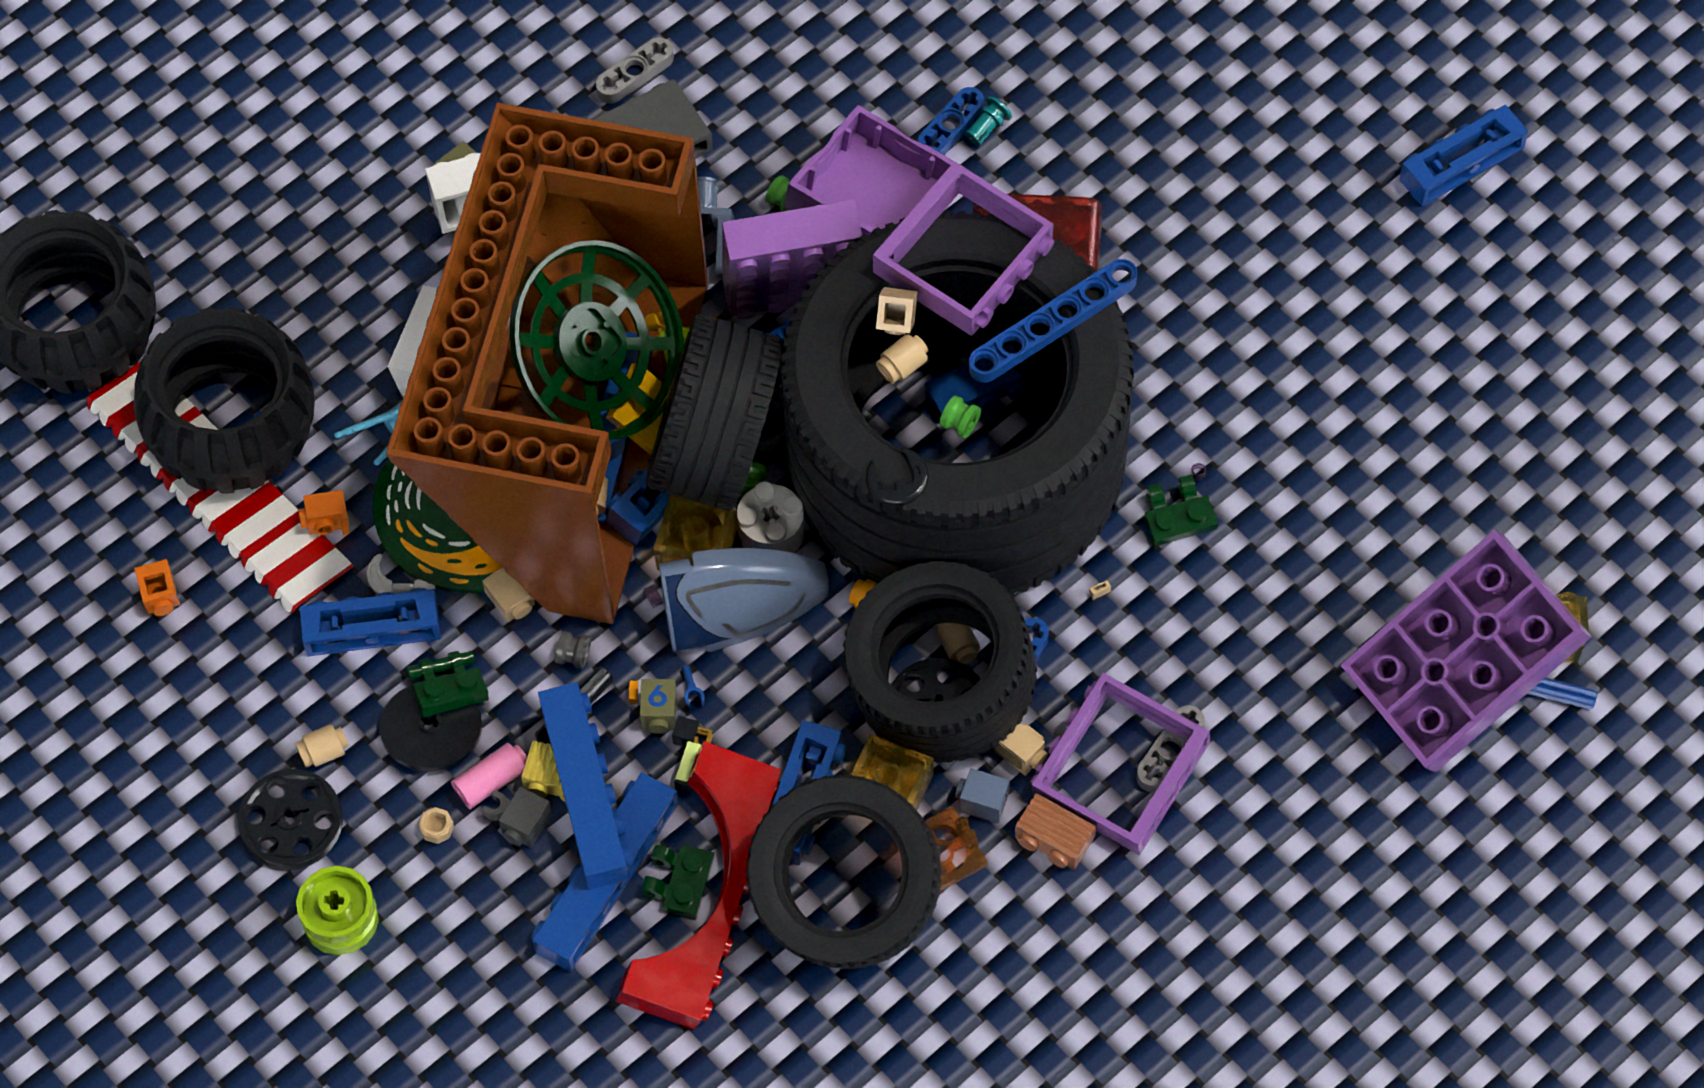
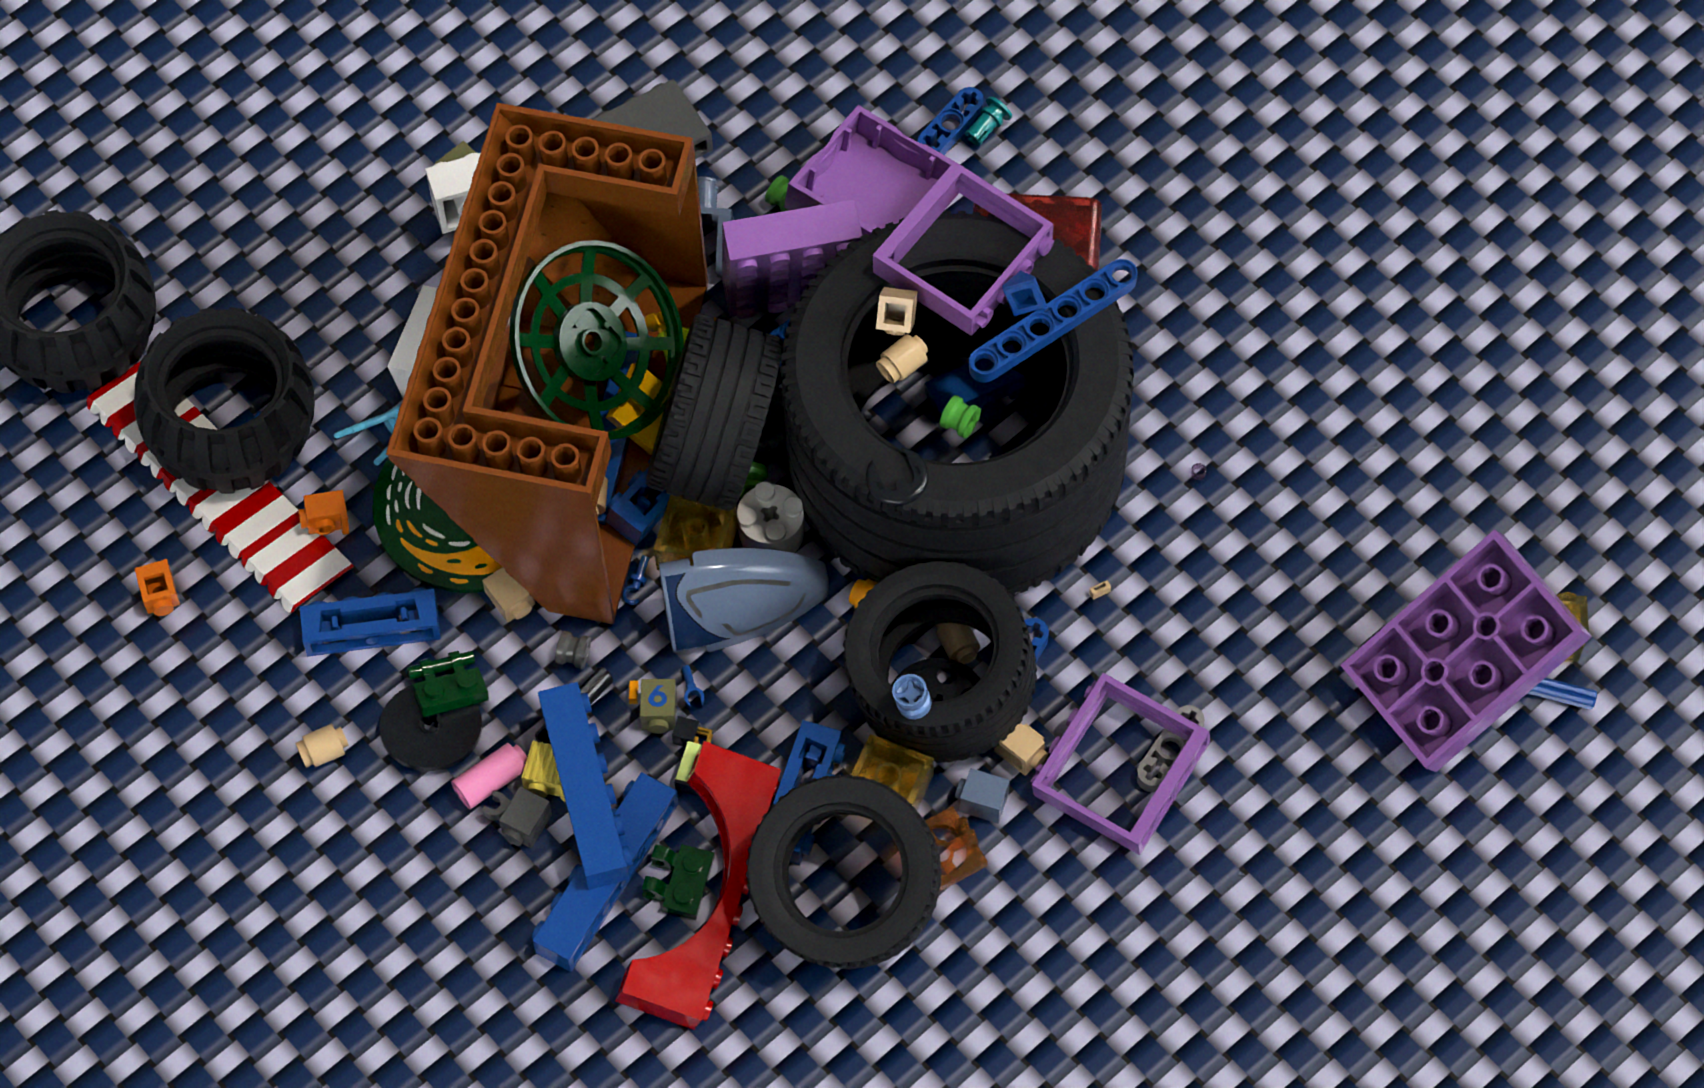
black wedge [238,769,343,870] -> none
lime wheel [296,866,379,955] -> none
white piece [367,554,435,594] -> none
tan tile [418,807,454,844] -> none
light grey beam [596,37,674,104] -> none
clear purple piece [643,584,663,608] -> none
nougat brick [1015,793,1096,870] -> none
dark green plate [1144,474,1218,547] -> none
blue brick [1399,104,1528,207] -> none
none -> blue hand [622,555,650,605]
none -> medium blue wheel [892,674,932,720]
none -> blue slope [1002,270,1047,316]

